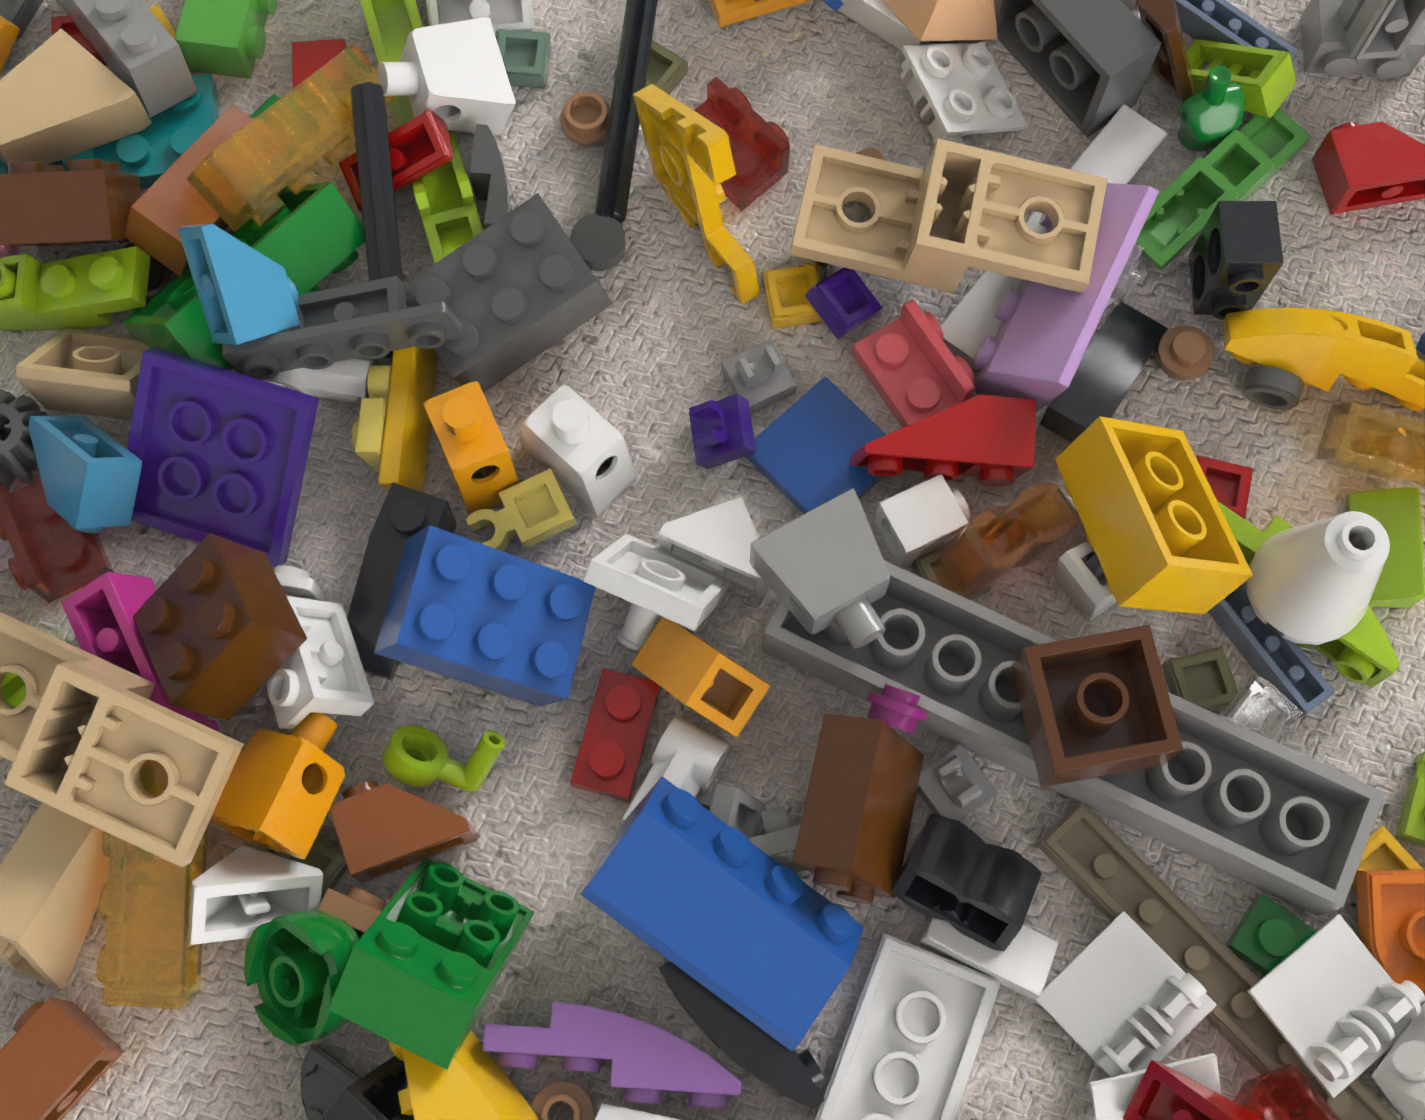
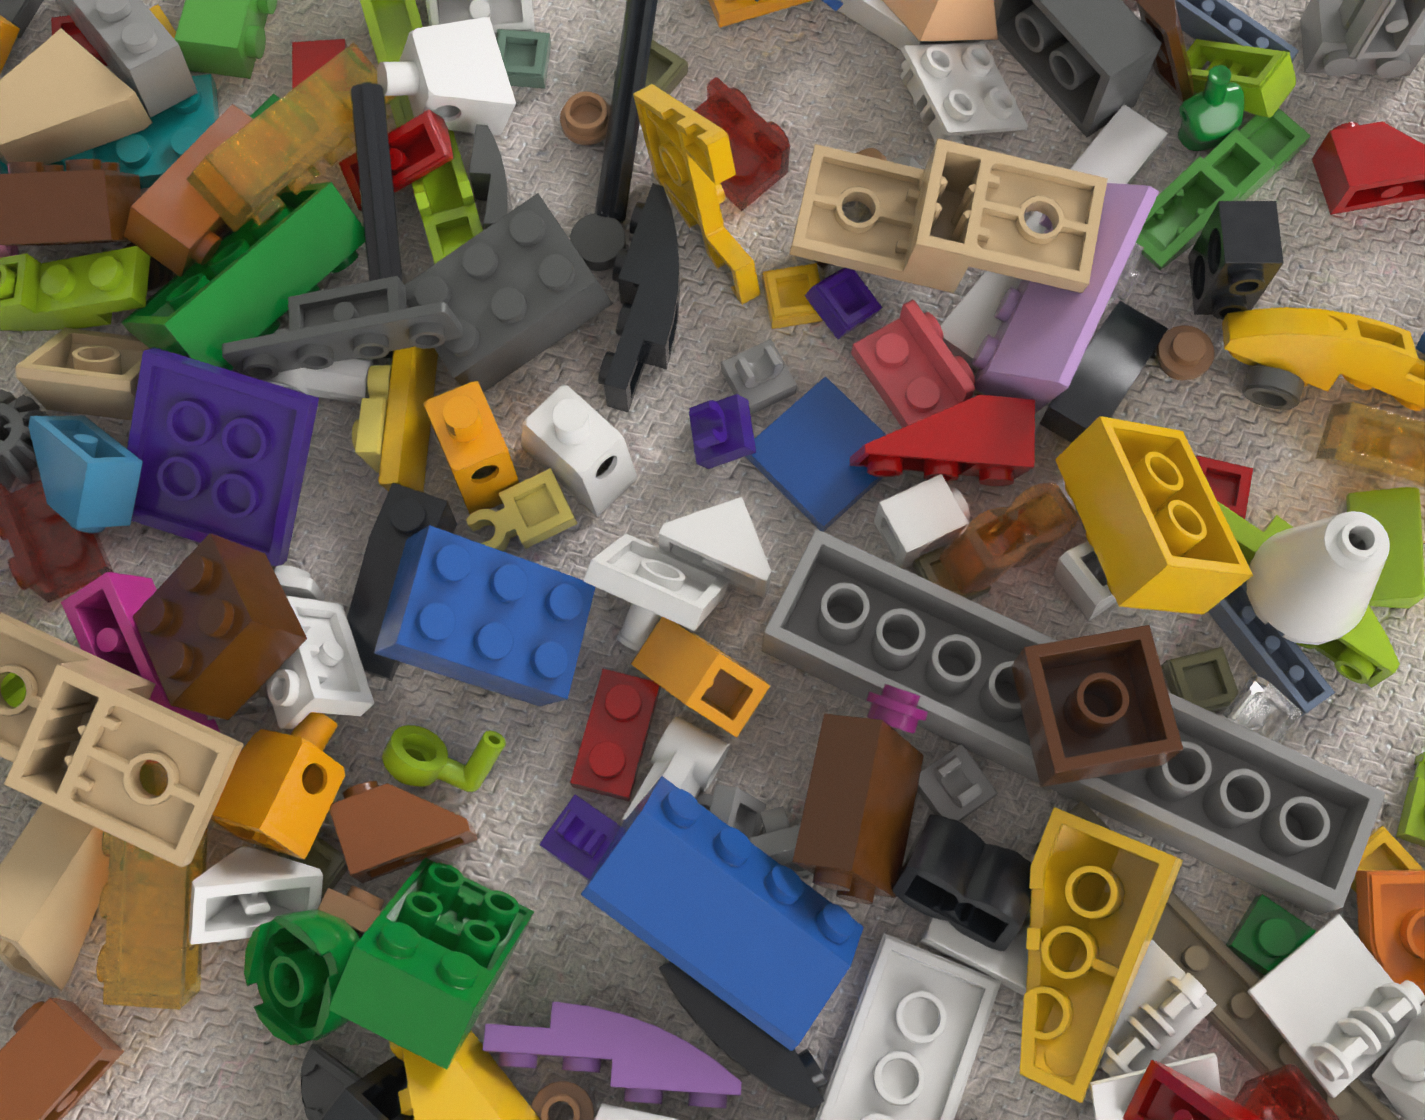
dark azure slope [178,224,301,345] -> none
light grey torso [749,488,890,649] -> none
none -> dark purple tile [539,795,620,881]
none -> black slope [598,183,680,412]
none -> yellow wedge [1020,807,1183,1103]

